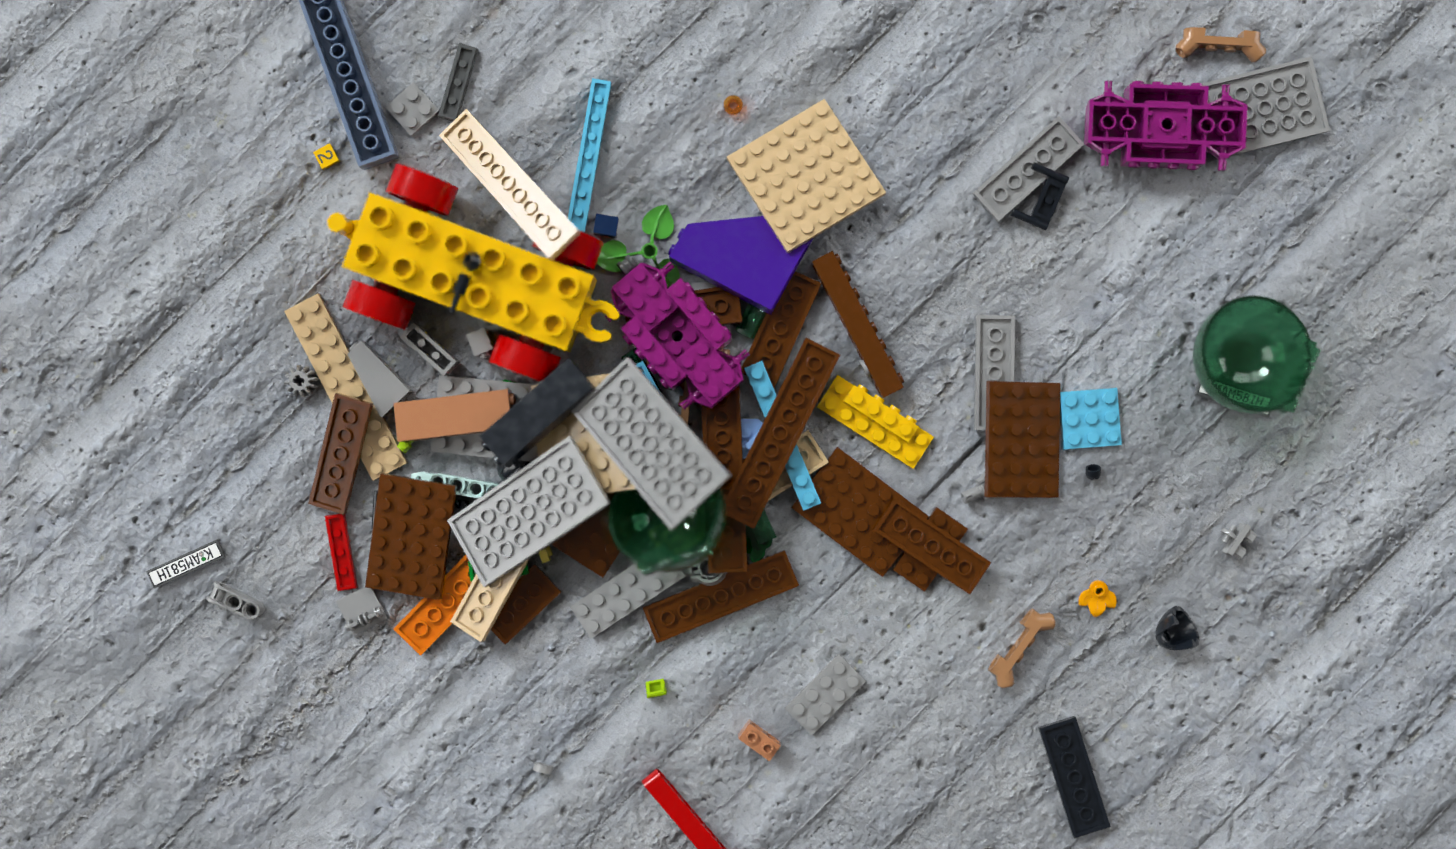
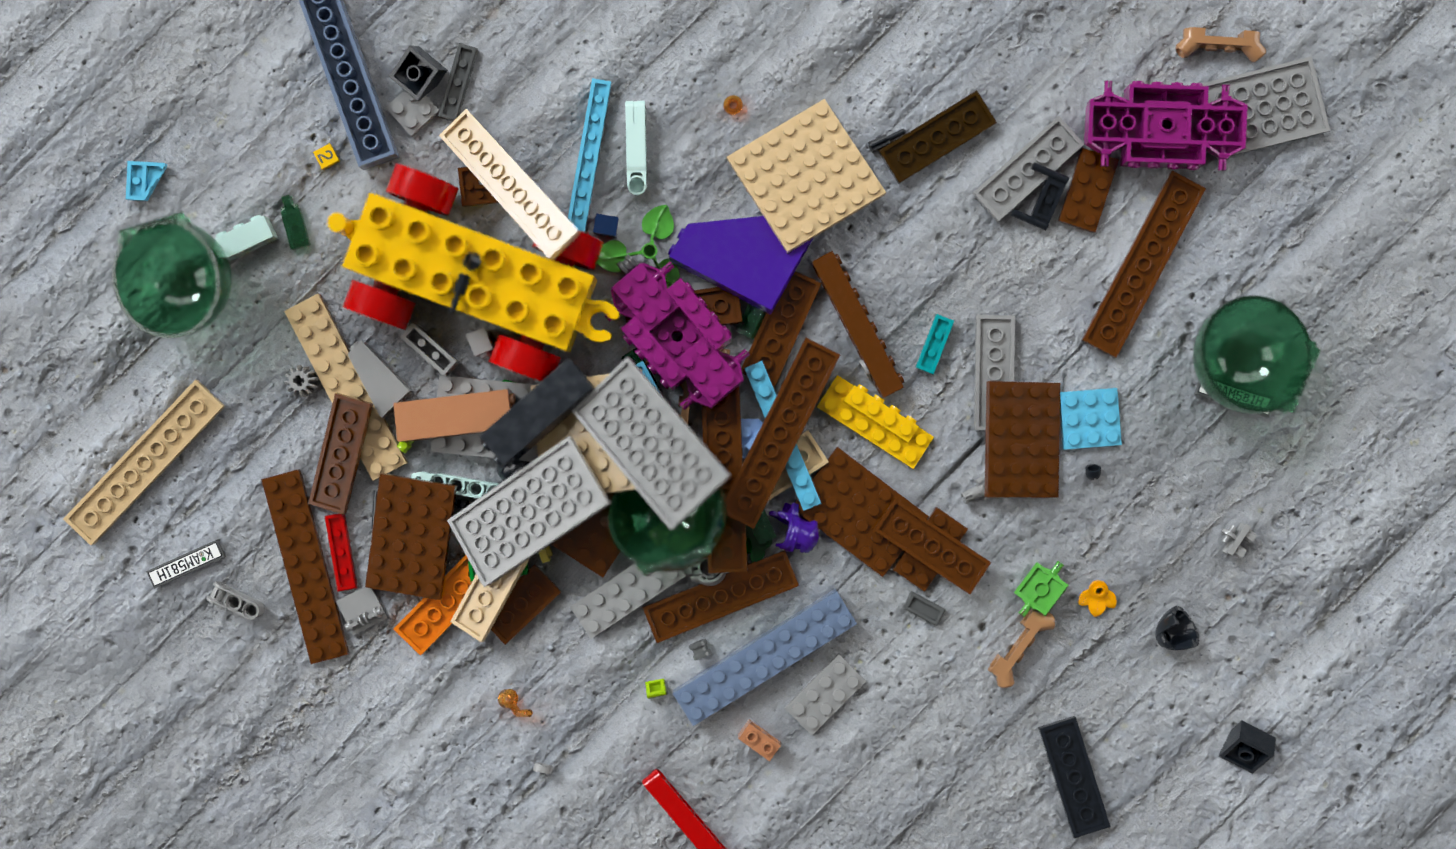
none -> tan plate [63,380,225,545]
none -> clear green windscreen [112,212,232,338]
none -> medium azure wing [126,161,167,201]
none -> light aqua brick [211,215,279,263]
none -> reddish brown plate [261,469,350,664]
none -> clear green hinge [280,195,311,250]
none -> black slope [389,45,448,101]
none -> reddish brown plate [458,167,499,207]
none -> clear orange plate [498,689,533,717]
none -> light aqua piece [625,100,647,196]
none -> sand blue brick [673,589,857,726]
none -> dark grey wheel [689,639,712,660]
none -> dark purple piece [769,503,819,553]
none -> black axle [868,129,906,153]
none -> dark brown plate [879,90,997,184]
none -> dark grey tile [902,591,946,626]
none -> teal plate [915,314,954,375]
none -> bright green plate [1014,561,1069,617]
none -> reddish brown plate [1058,148,1119,233]
none -> reddish brown plate [1081,171,1206,358]
none -> black slope [1219,720,1276,774]

